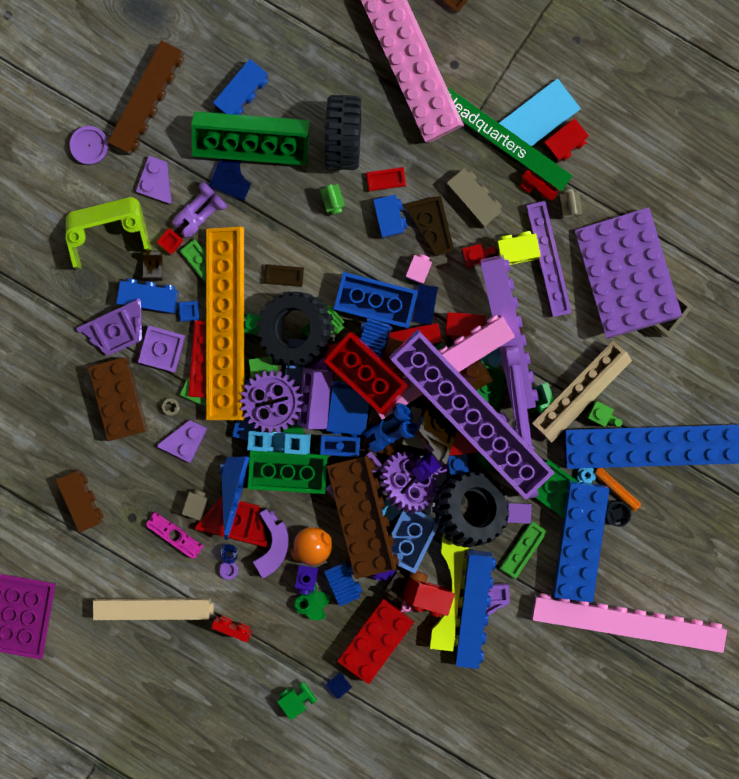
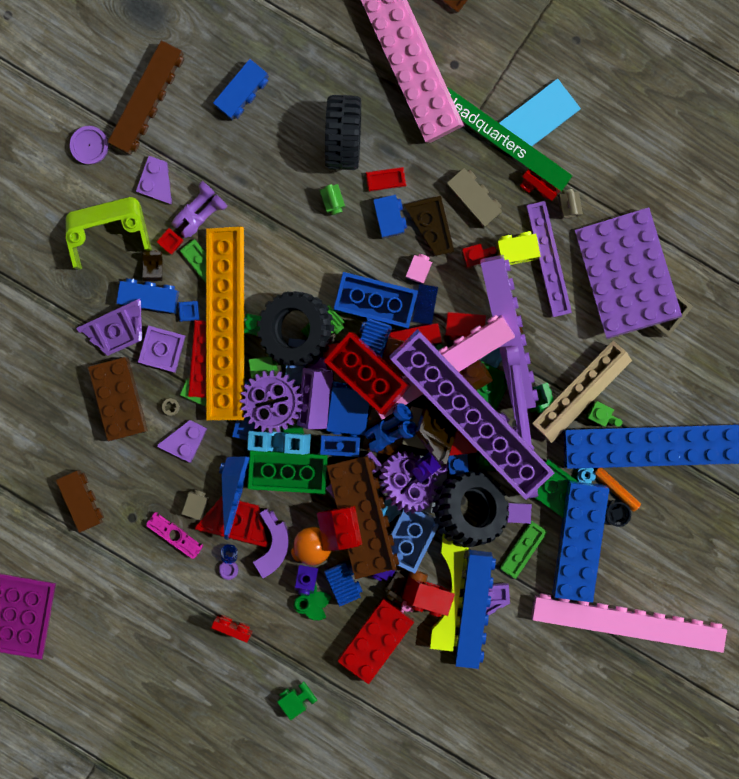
tan brick [93,598,214,620] -> none
green brick [191,111,310,165] -> none
clear blue tile [209,159,252,201] -> none
dark brown tile [264,264,304,287] -> none
clear blue tile [326,672,353,699] -> none
red brick [543,118,589,162] -> none
none -> red slope [317,506,362,551]

